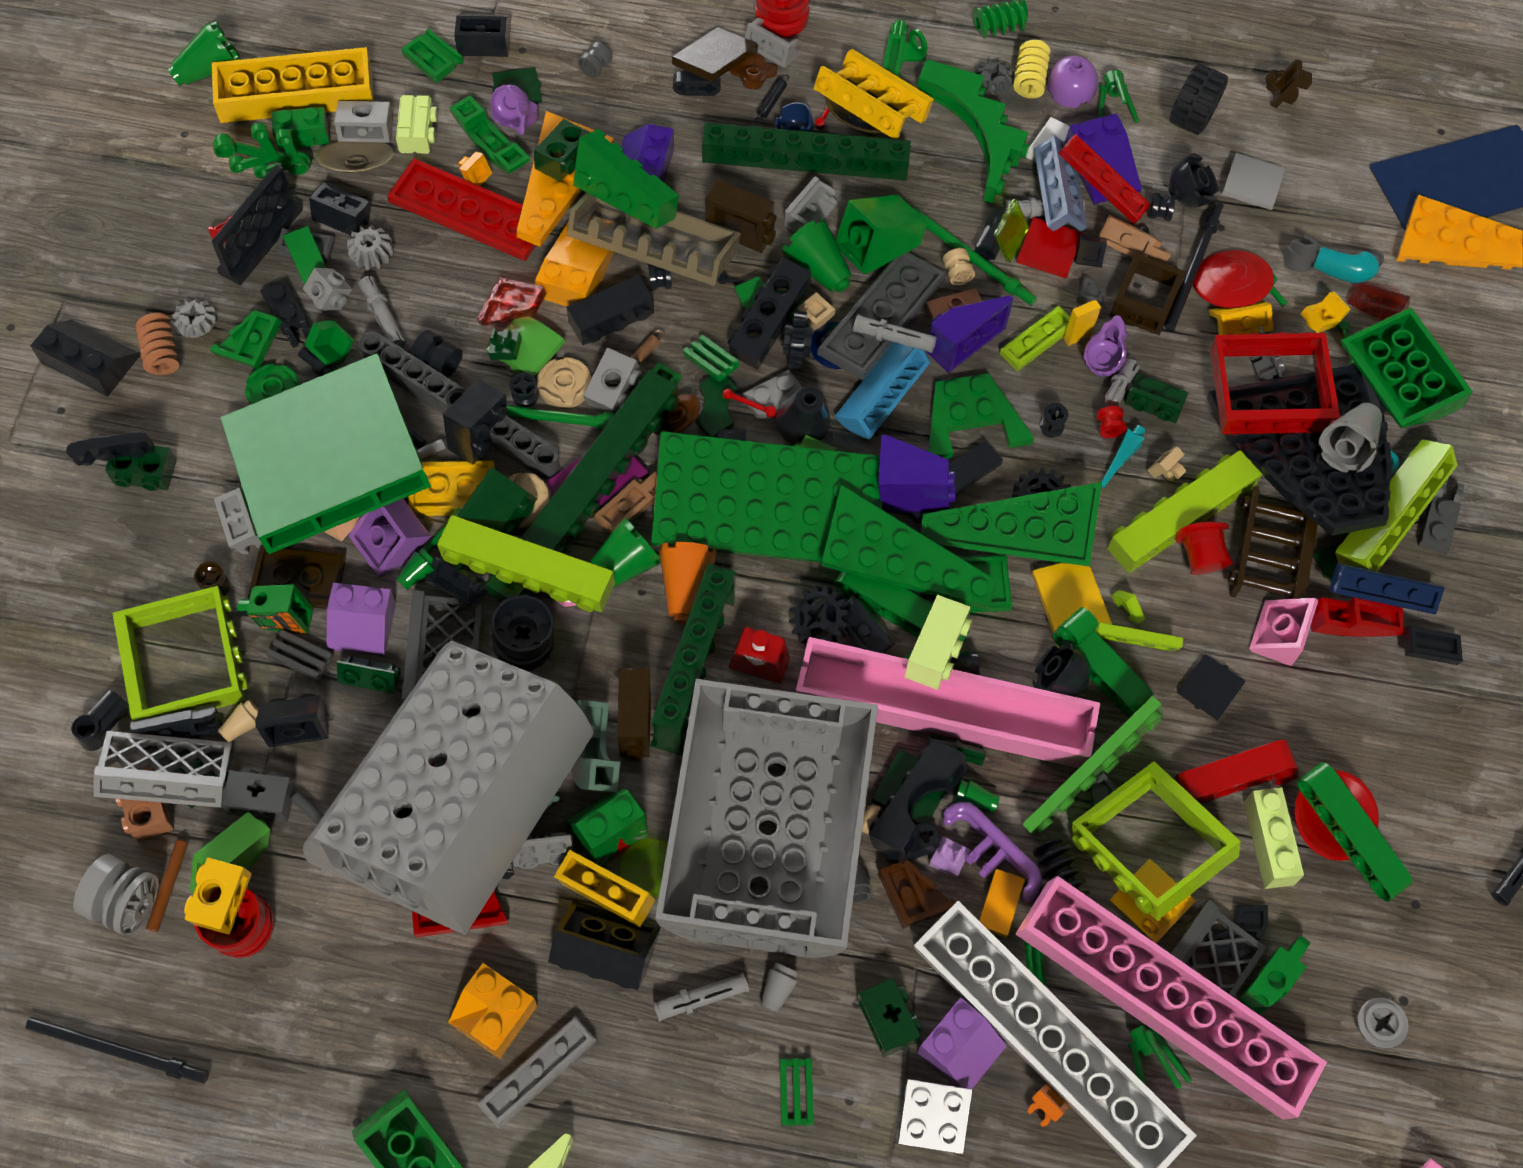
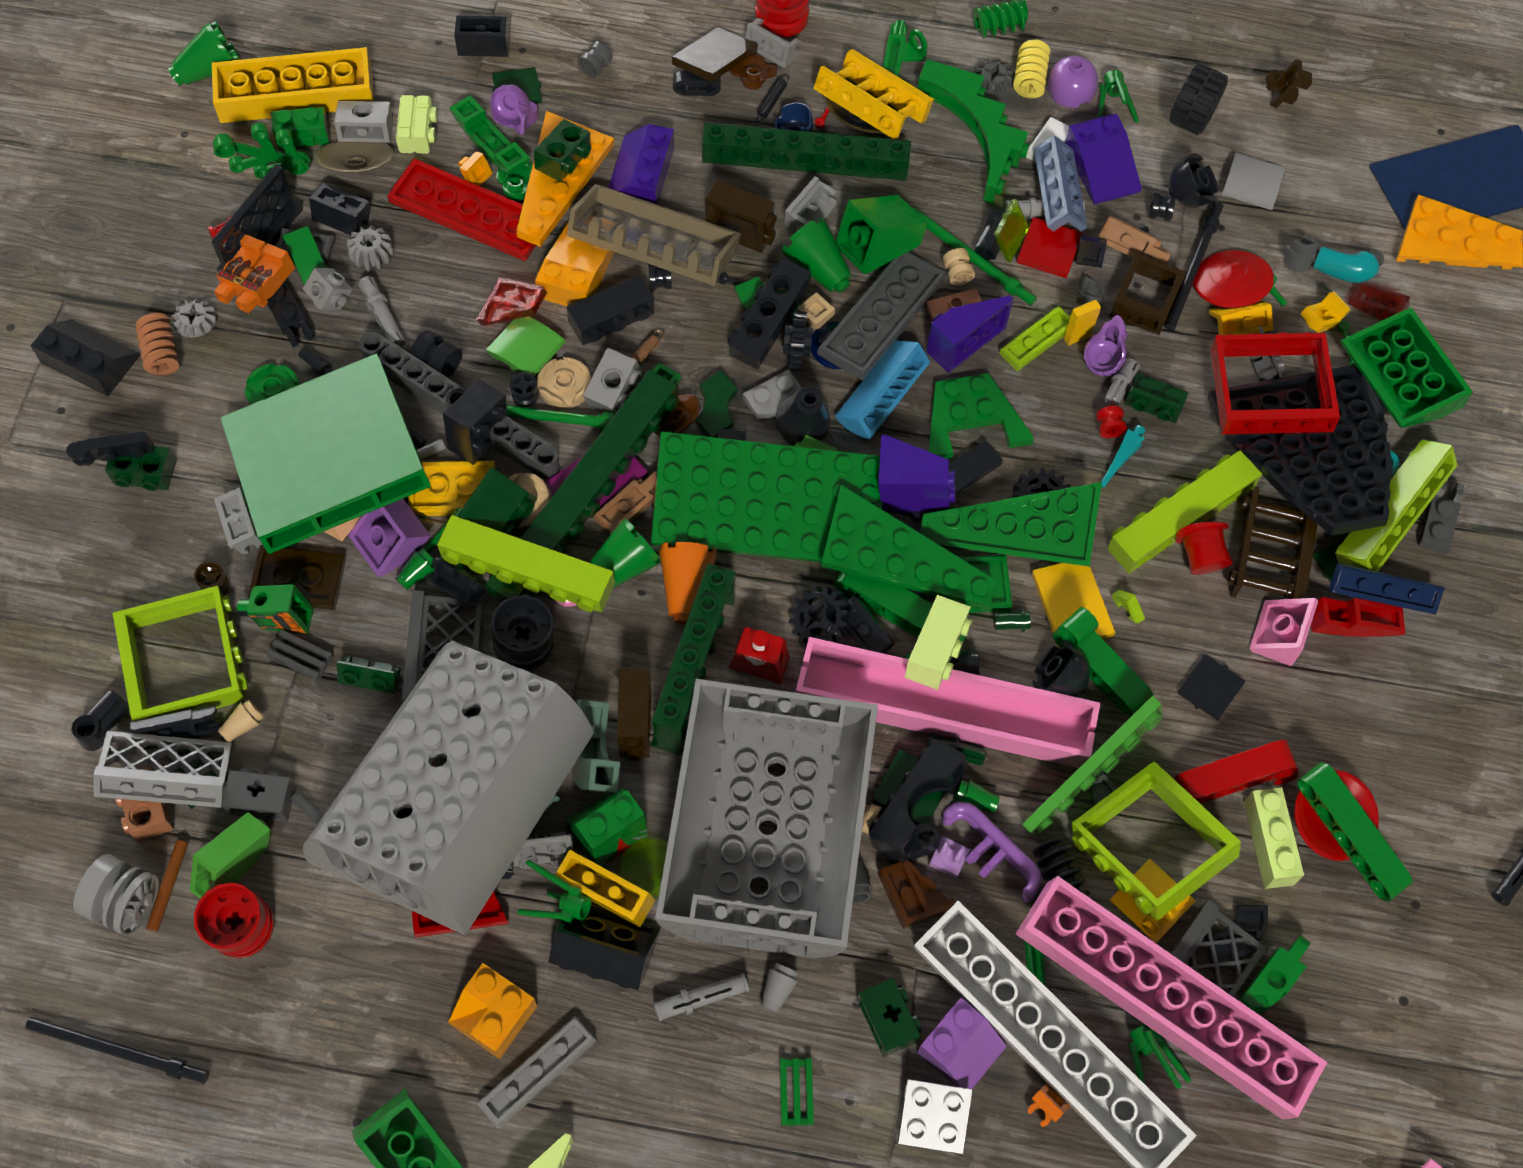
yellow brick [184,857,252,935] -> none
green wing [210,310,282,369] -> none
black slope [255,694,329,748] -> none
green panel [304,320,354,365] -> none
medium lavender slope [326,583,396,656] -> none
green plate [401,28,464,83] -> none
dark green tile [488,329,522,360] -> none
green wedge [573,129,679,229] -> none
green tile [683,335,740,382] -> none
red hinge [723,389,776,418] -> none
light grey pin [853,315,937,353] -> none
light orange tile [979,869,1025,938] -> none
black bush [1040,403,1069,438] -> none
red tile [1058,134,1151,224] -> none
lime tile [1095,622,1184,652] -> none
tan tile [1147,446,1186,482] -> none
light grey cone [1319,403,1382,472] -> none
light grey gear [1356,998,1409,1049] -> none
black tile [1403,626,1463,665] -> none
none -> orange hips [214,234,295,314]
none -> green plate [496,162,533,201]
none -> green plant [517,860,591,923]
none -> dark green pin [994,609,1031,632]

